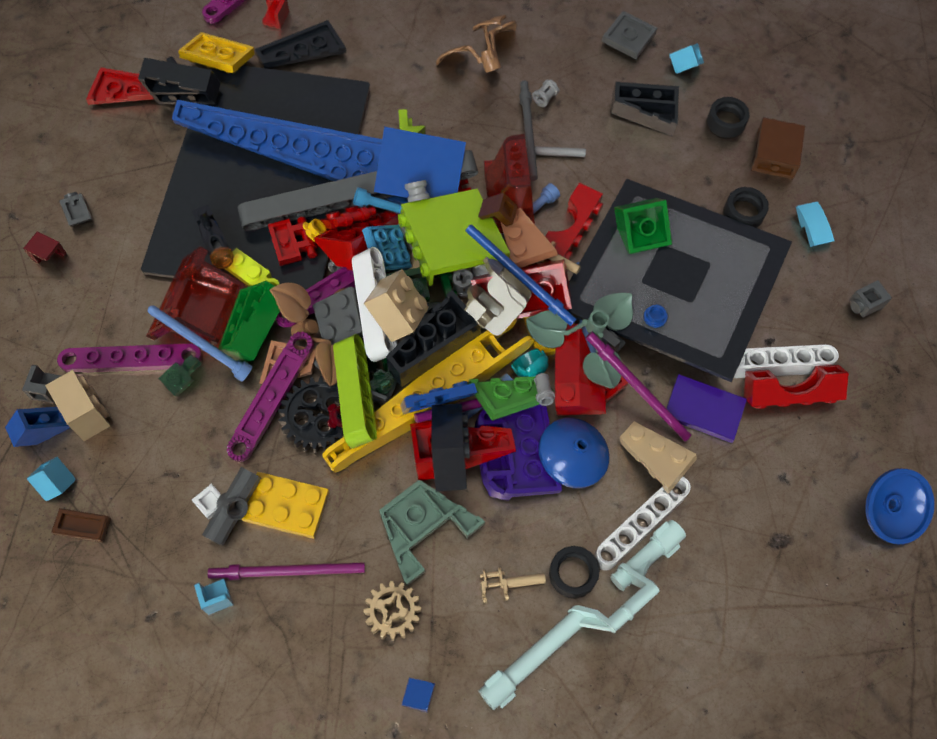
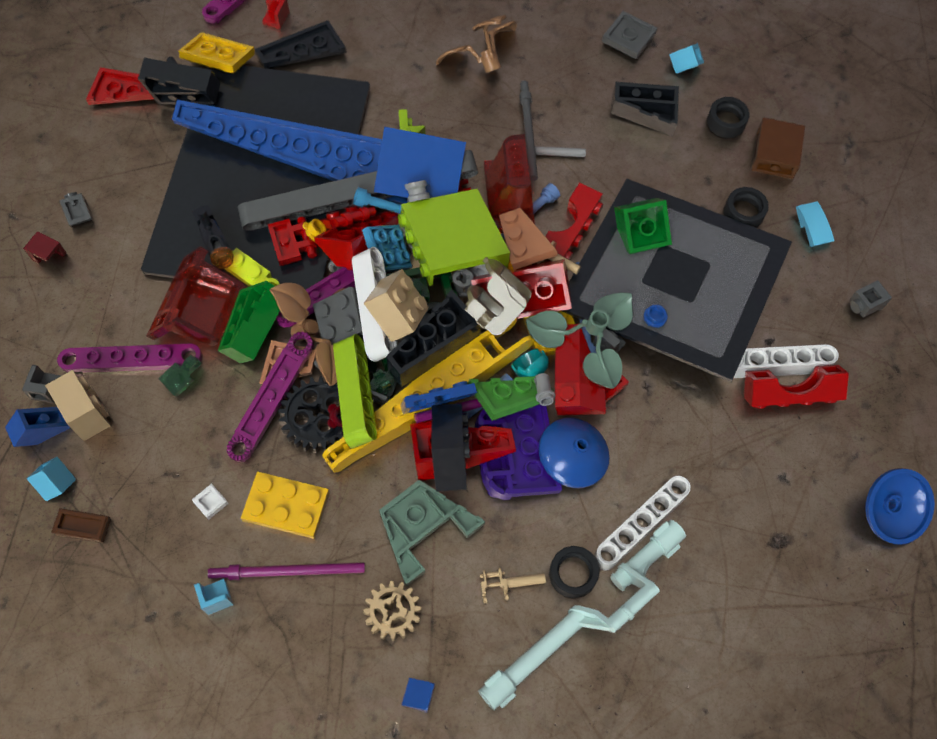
medium blue piece [148,305,253,382] -> none
dark grey piece [202,467,261,545] -> none
blue bar [465,224,577,326] -> none
reddish brown panel [478,193,518,226] -> none
light grey bush [532,79,559,107] -> none
magenta bar [586,331,691,441] -> none
tan wing [620,421,697,494] -> none
dark purple tile [666,374,747,443] -> none

